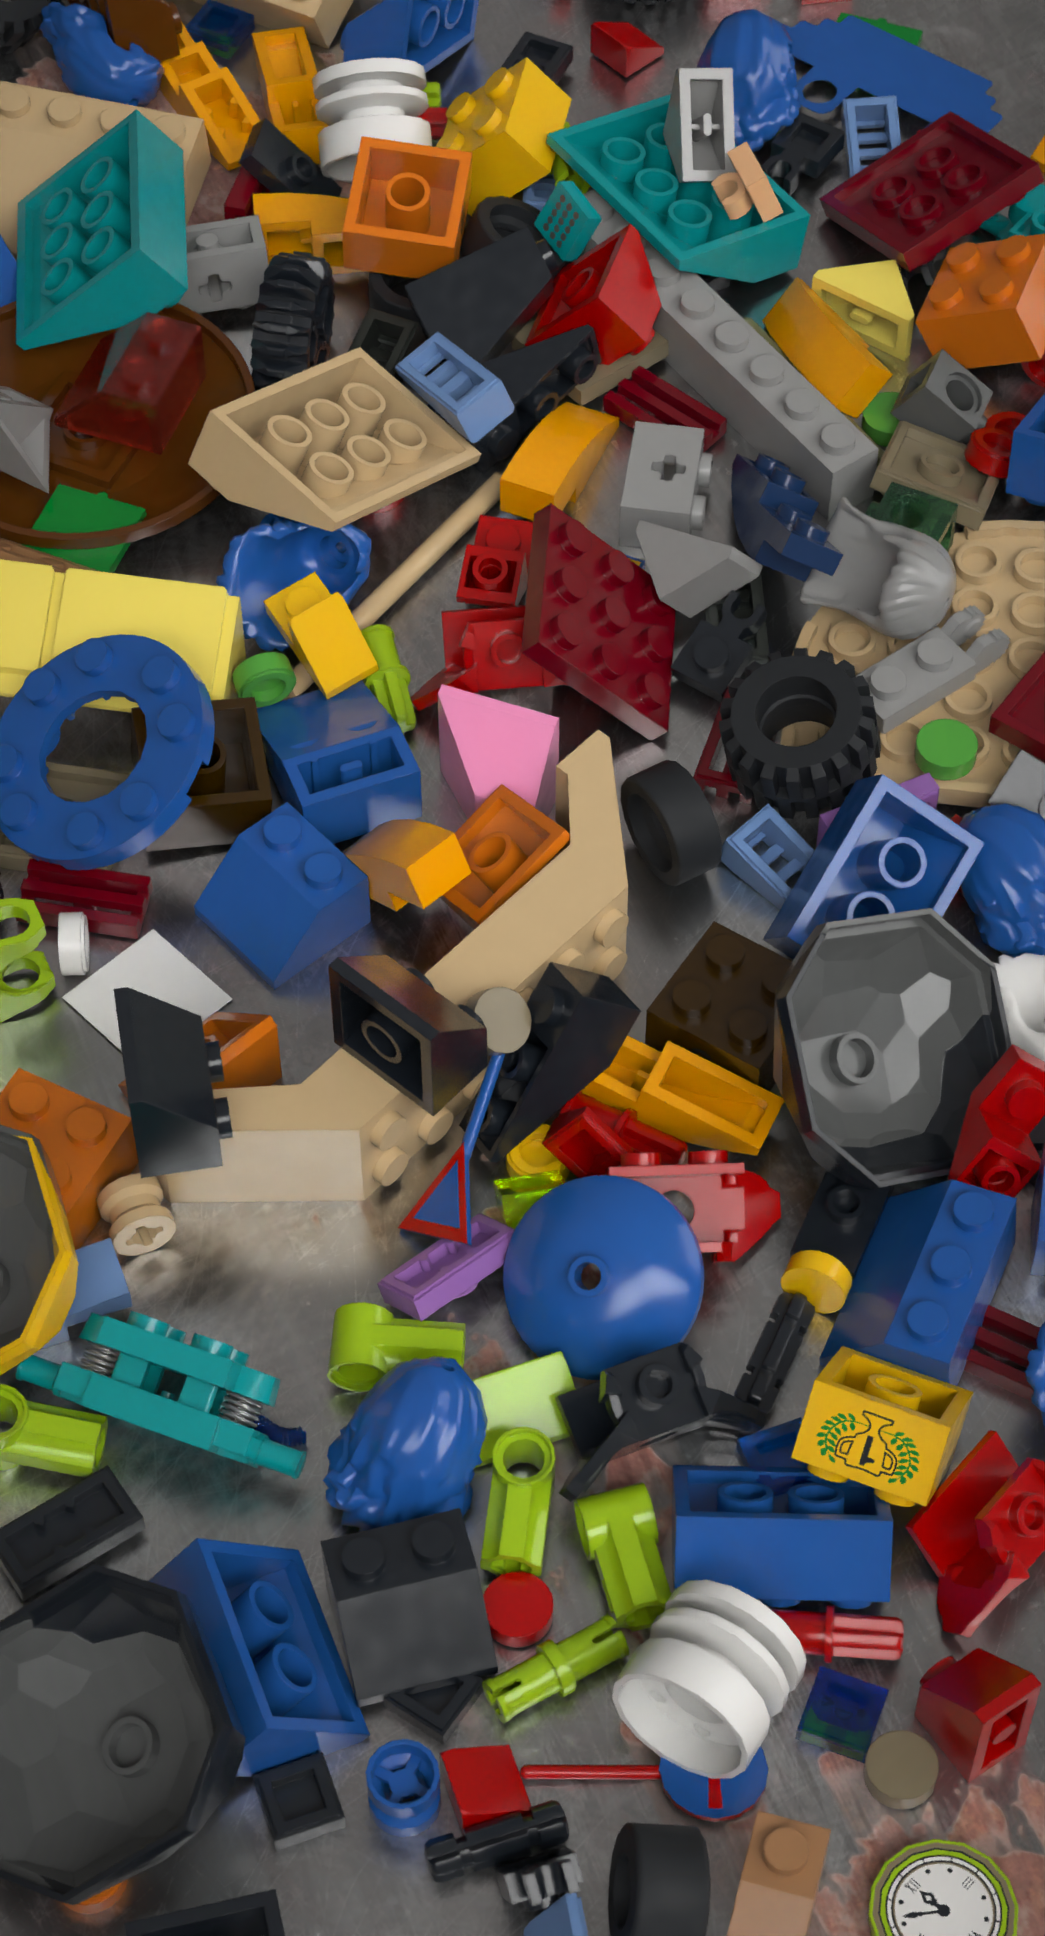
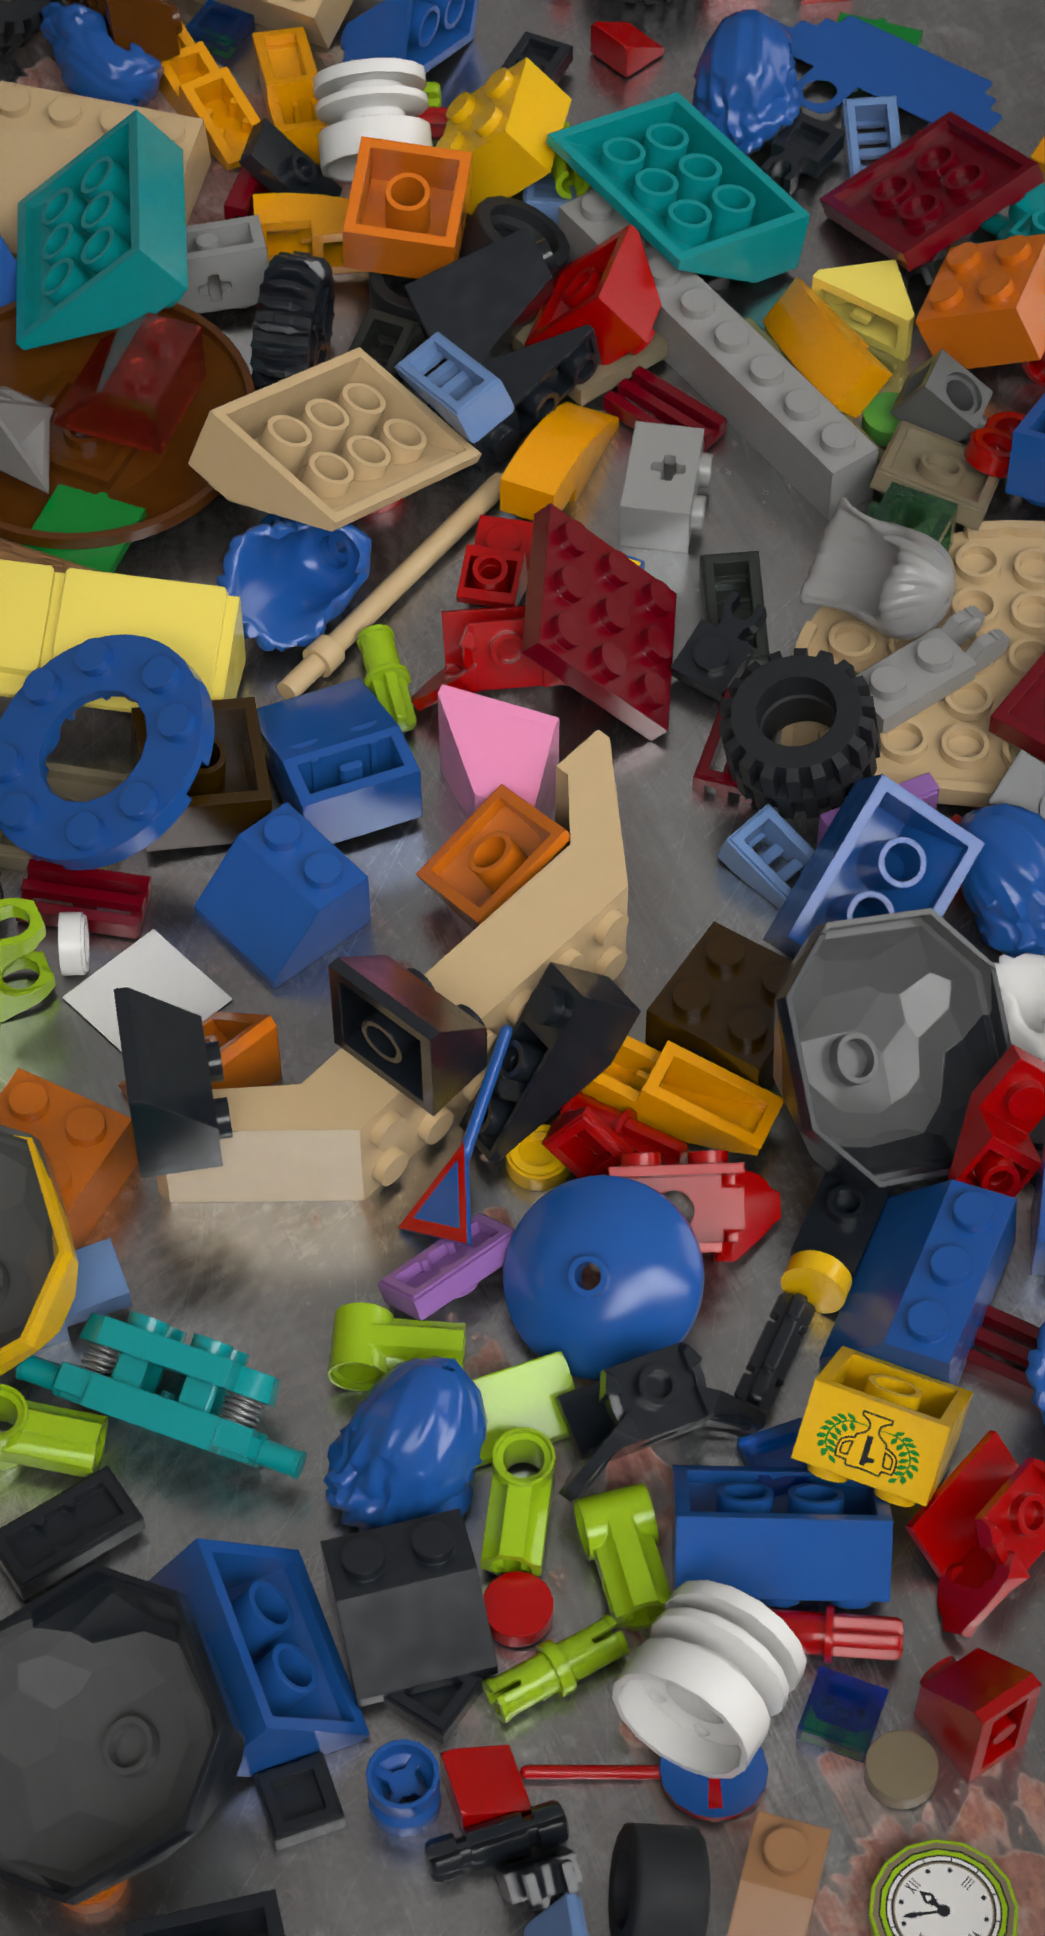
tan wheel [96,1173,176,1256] -> none
bright green tile [232,652,296,707] -> none
clear blue leg [244,1413,307,1447] -> none
yellow slope [263,572,379,700] -> none
light orange slope [342,819,472,911] -> none
dark tan tile [466,987,531,1056] -> none
clear neon green tile [493,1170,566,1229] -> none
teal tile [534,181,602,261] -> none
black tyre [620,760,722,886] -> none
light grey slope [635,520,763,618] -> none
light grey slope [663,68,736,183] -> none
light nougat tile [711,141,784,223] -> none
dark blue slope [731,453,843,582] -> none
bright green tile [914,719,978,780] -> none

